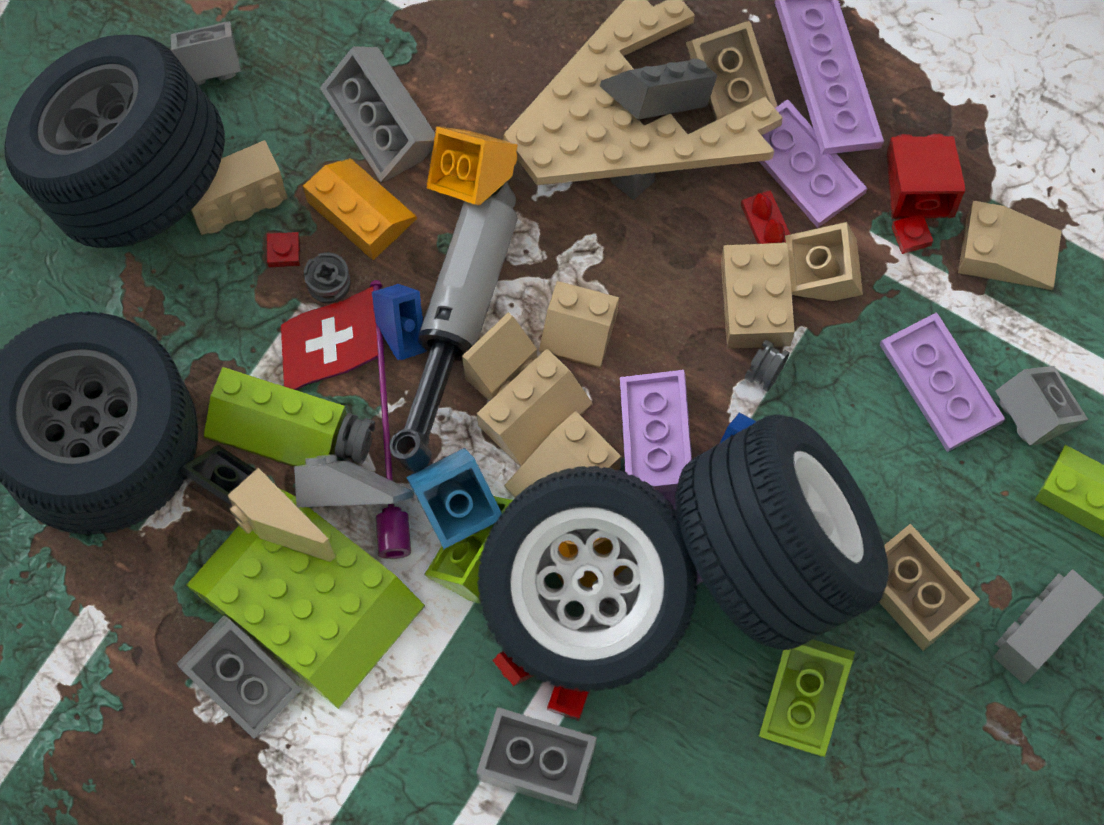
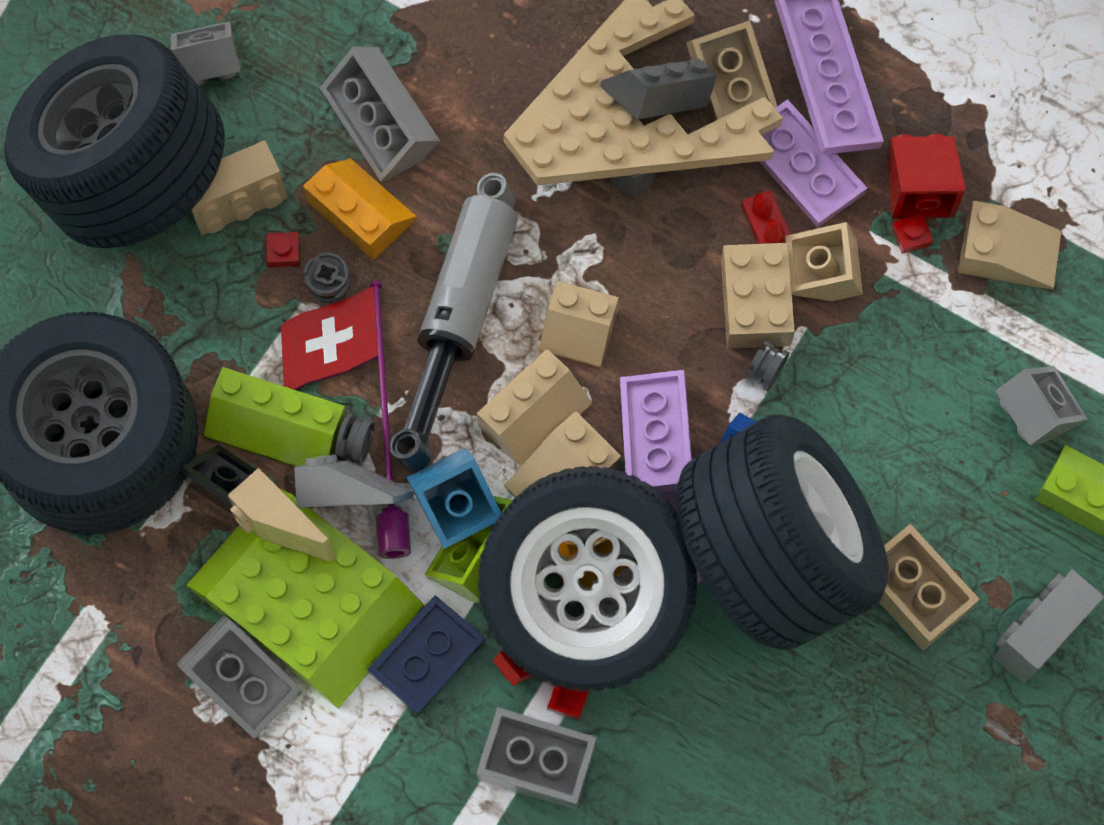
blue slope [372,284,427,360] -> none
light orange slope [427,126,518,205] -> none
tan slope [462,312,537,401] -> none
lime slope [759,639,855,757] -> none
lavender plate [880,312,1005,452] -> none
none -> dark blue plate [367,595,486,716]

